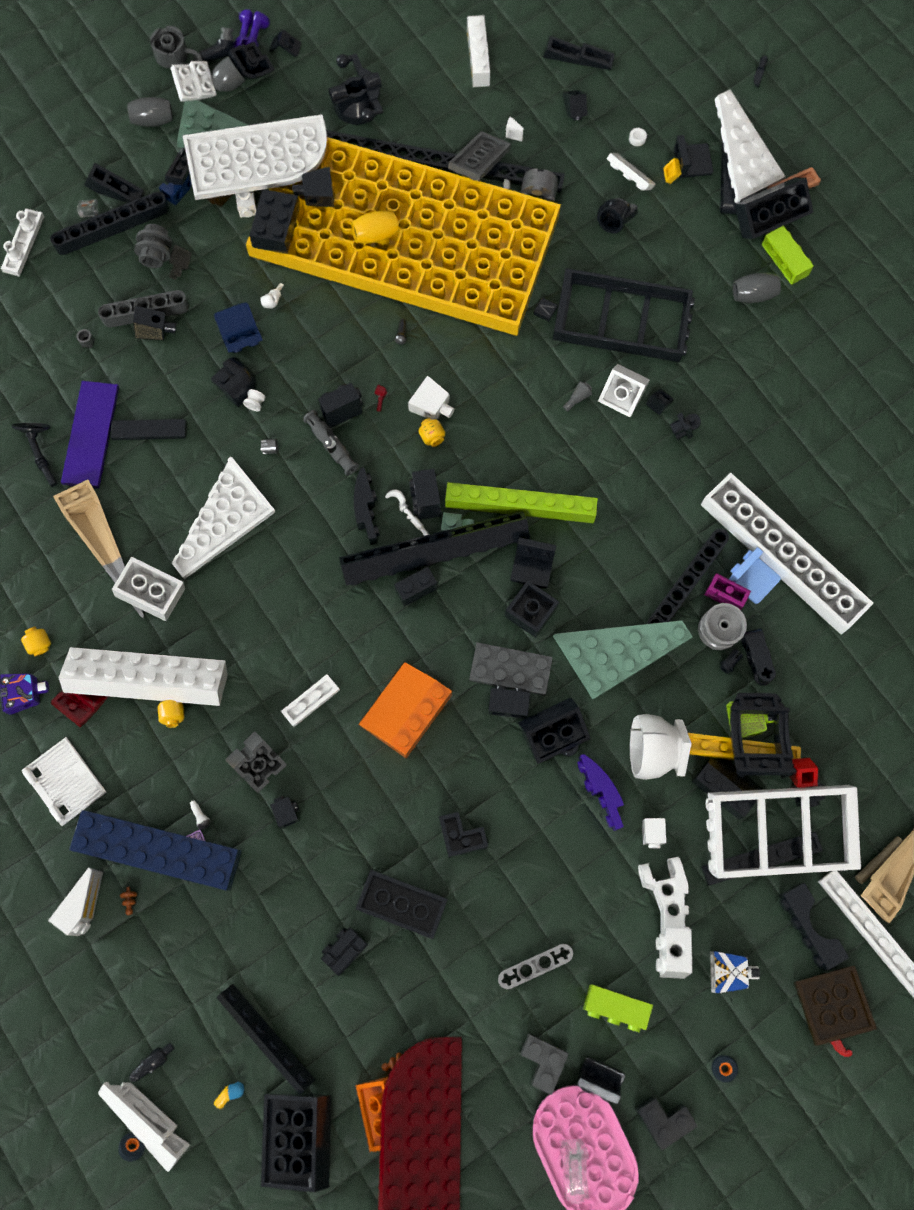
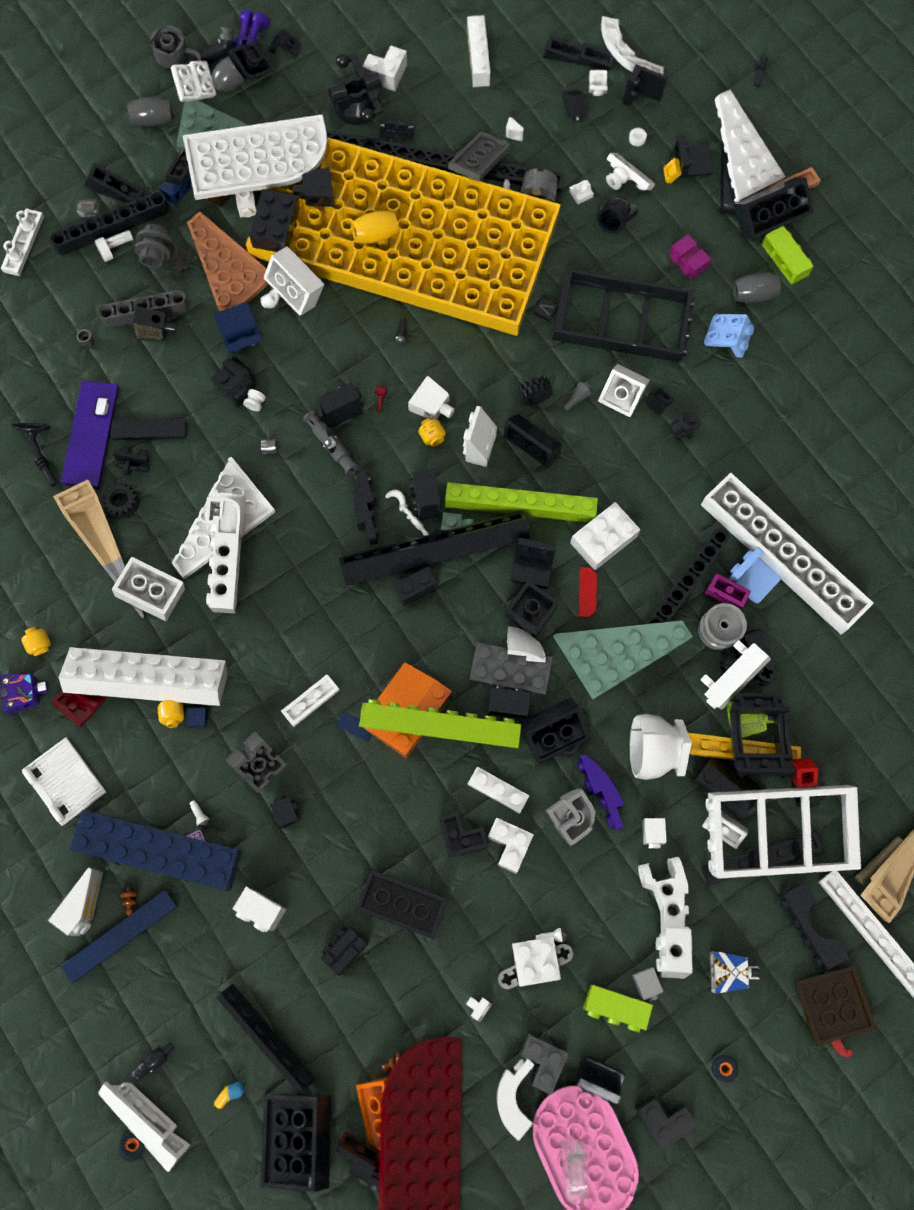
none -> dark blue tile [61,890,178,983]
none -> white piece [94,230,133,262]
none -> white piece [94,397,109,416]
none -> black tyre [102,483,139,519]
none -> black hips [113,446,150,476]
none -> nougat wing [187,211,269,311]
none -> dark blue piece [187,708,207,728]
none -> white brick [205,493,246,614]
none -> white brick [233,887,287,932]
none -> white brick [264,246,324,316]
none -> black plate [335,1131,380,1192]
none -> dark blue sticker [336,711,372,741]
none -> lime brick [359,699,521,748]
none -> white brick [362,46,407,91]
none -> black hinge [380,119,415,139]
none -> white slope [463,406,497,467]
none -> white tile [466,997,492,1022]
none -> white plate [467,767,529,814]
none -> white brick [488,817,534,874]
none -> white arch [497,1058,534,1141]
none -> black slope [504,414,562,469]
none -> white brick [507,626,546,663]
none -> white plate [512,937,561,987]
none -> black tyre [517,376,553,405]
none -> white piece [536,928,567,943]
none -> light grey brick [546,789,596,846]
none -> white tile [569,180,594,204]
none -> white brick [570,502,640,571]
none -> red piece [578,567,597,618]
none -> white bracket [589,70,608,96]
none -> white tile [601,16,664,75]
none -> white wheel [606,167,628,190]
none -> black bracket [623,64,667,105]
none -> light grey brick [632,967,663,1002]
none -> magenta brick [669,234,711,280]
none -> white brick [701,640,771,710]
none -> white slope [702,811,748,849]
none -> light blue bracket [704,314,754,358]

